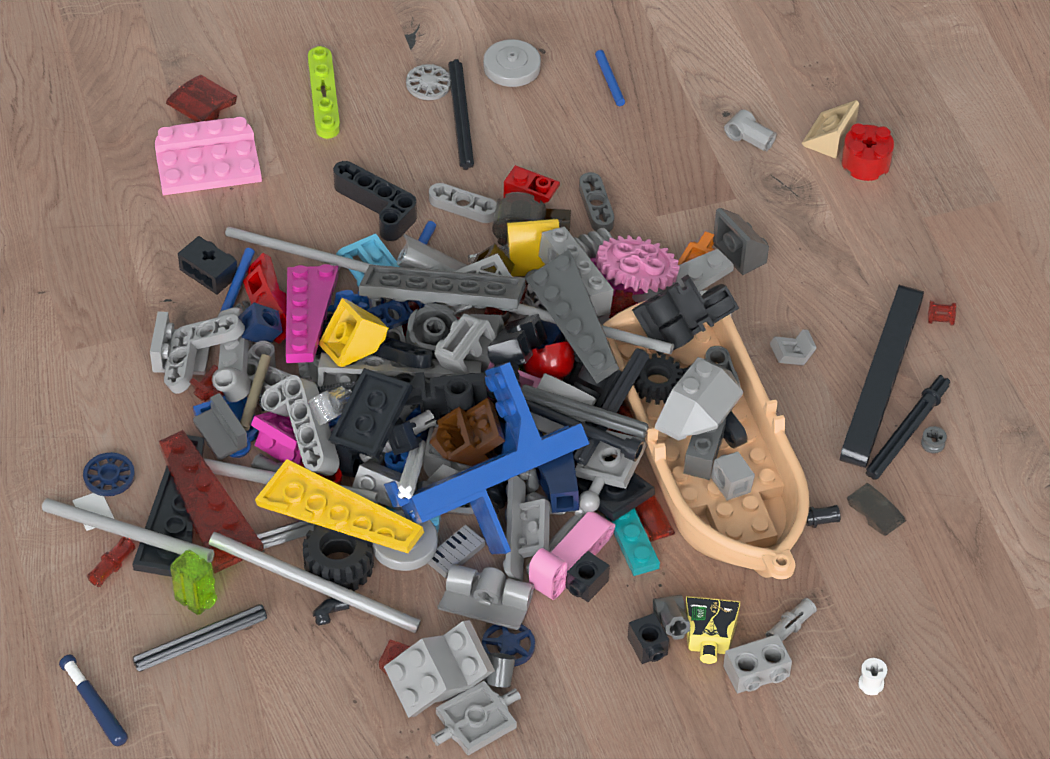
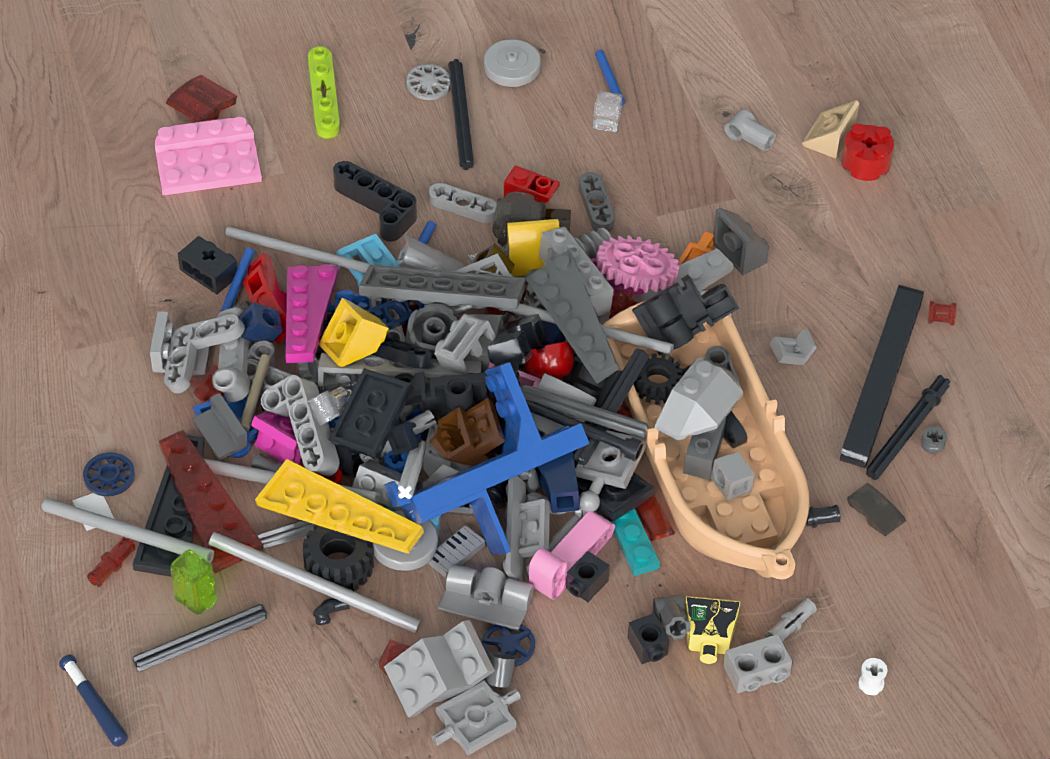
none -> clear brick [593,91,623,132]

